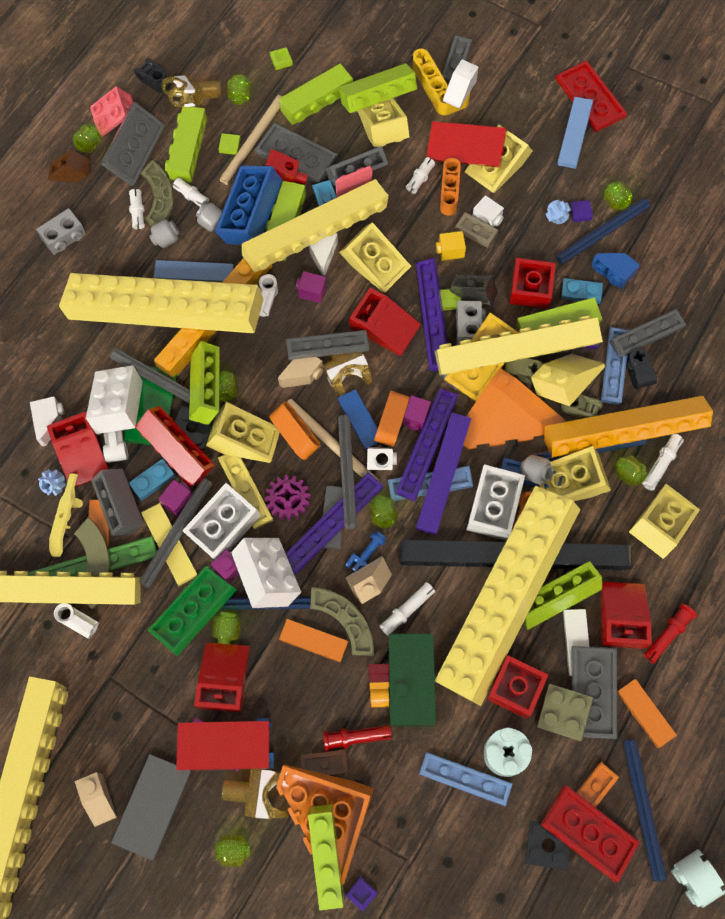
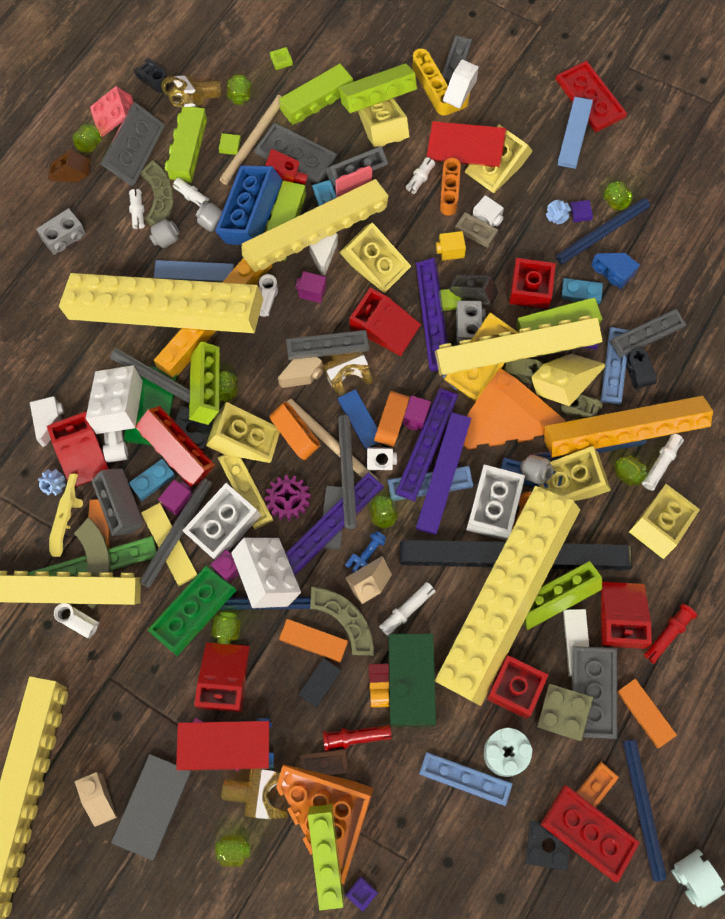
none -> black tile [298,658,342,708]

